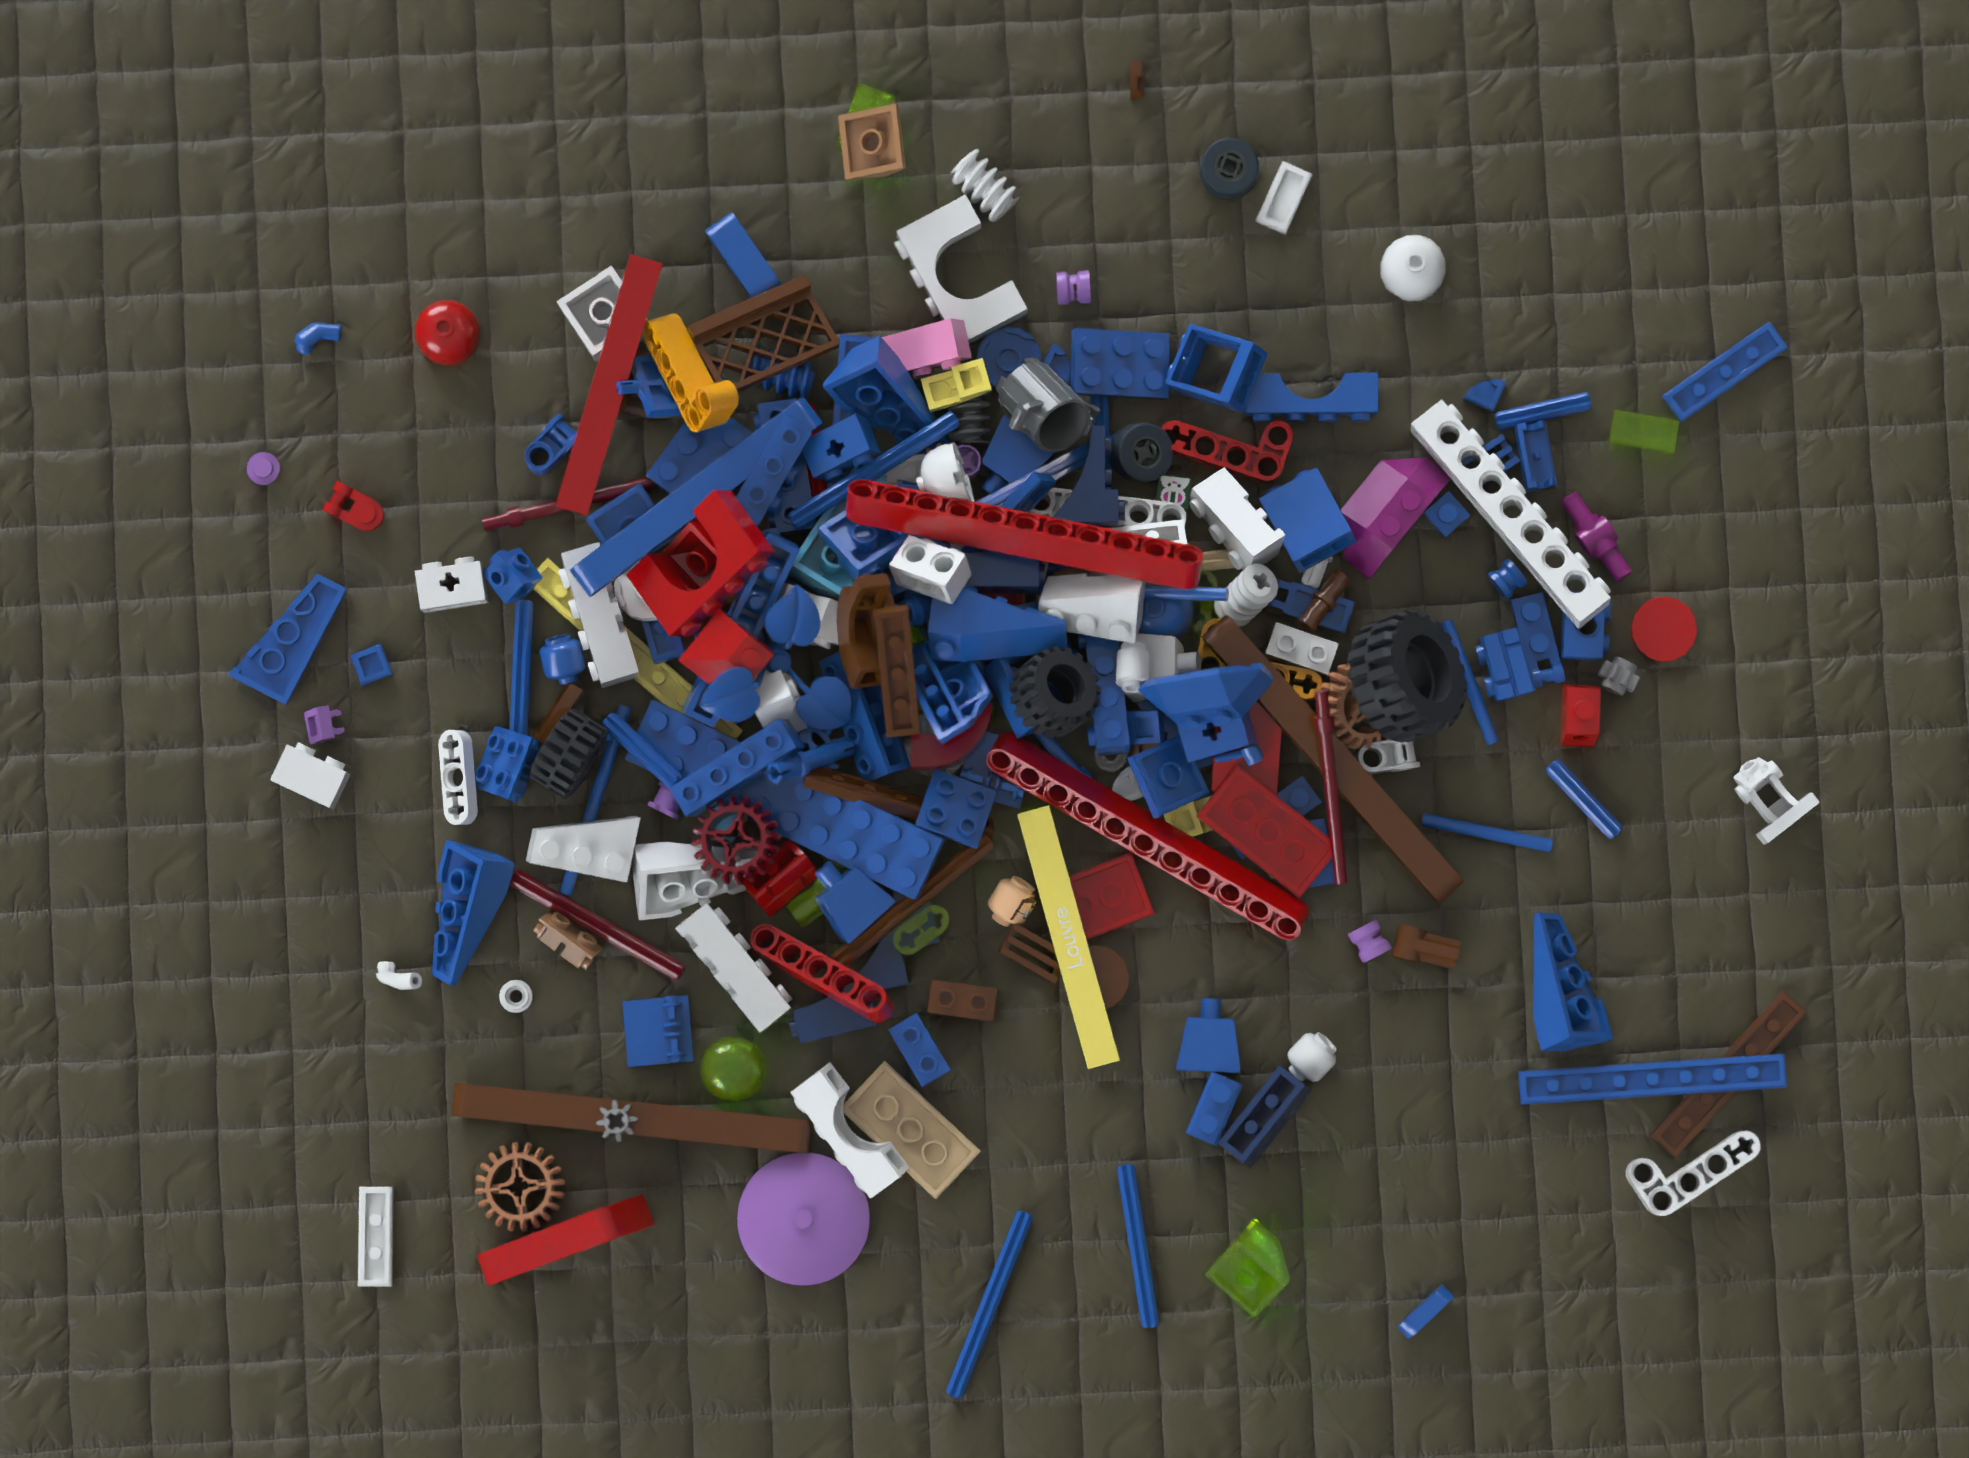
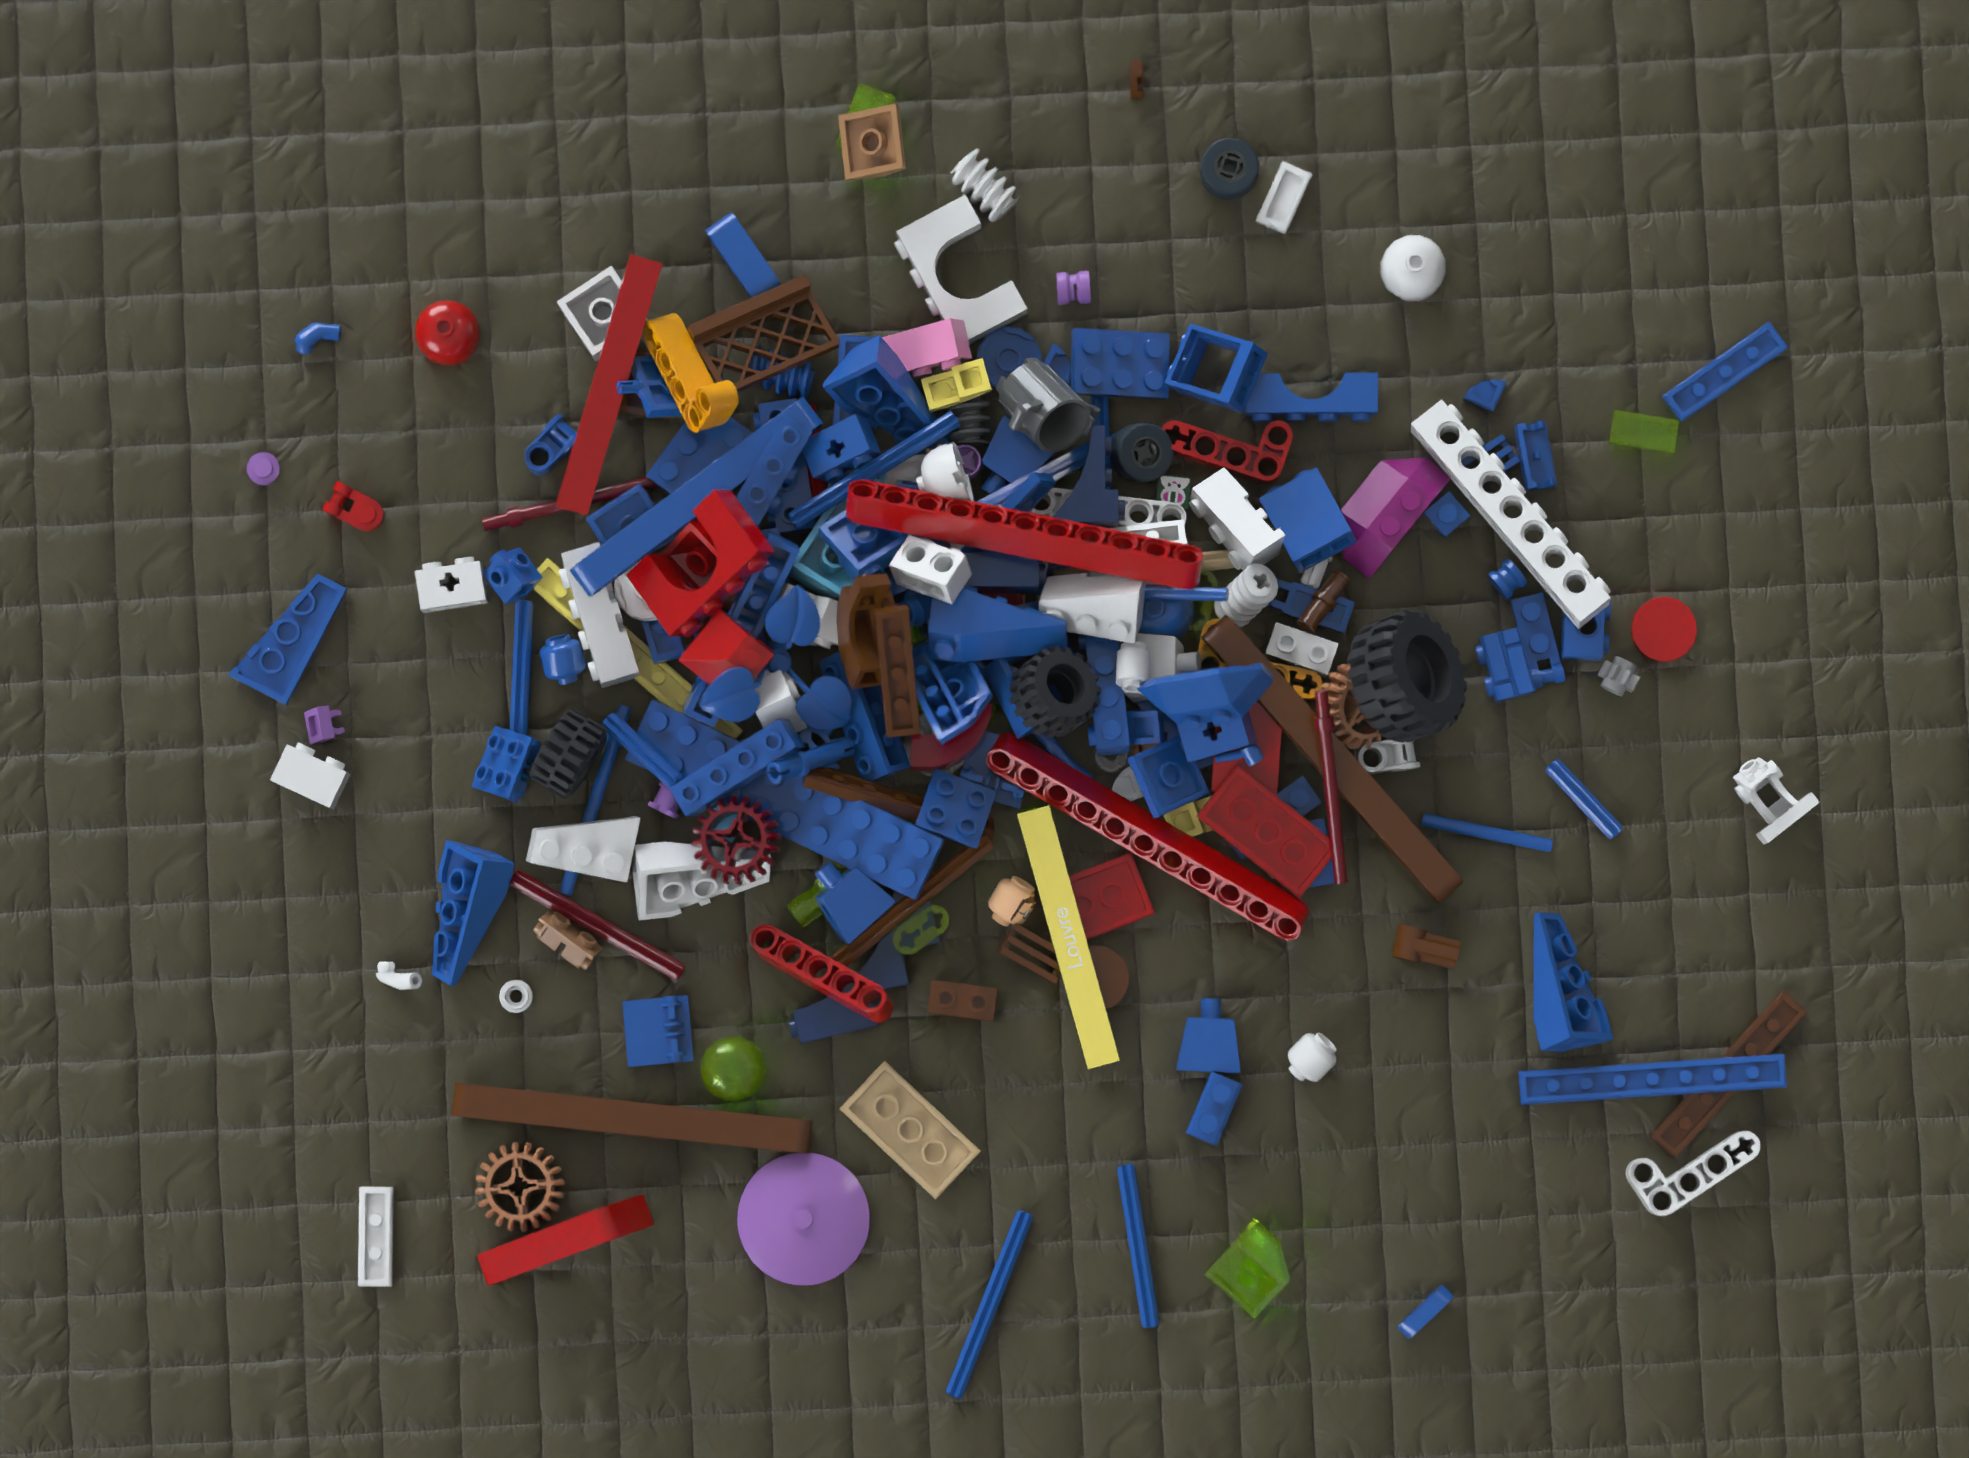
blue tile [350,643,393,686] -> none
white beam [438,730,478,825] -> none
reddish brown tile [533,683,582,744] -> none
light grey gear [596,1100,638,1142] -> none
white wedge [676,903,792,1034] -> none
red brick [742,839,817,918] -> none
white arch [790,1062,910,1199] -> none
blue brick [889,1013,951,1087] -> none
dark blue brick [1218,1065,1312,1168] -> none
medium lavender wheel [1348,919,1392,963] -> none
blue bar [1440,619,1499,746] -> none
blue axle [1495,392,1591,430] -> none
magenta pin [1560,491,1632,582] -> none
red torso [1560,684,1601,747] -> none

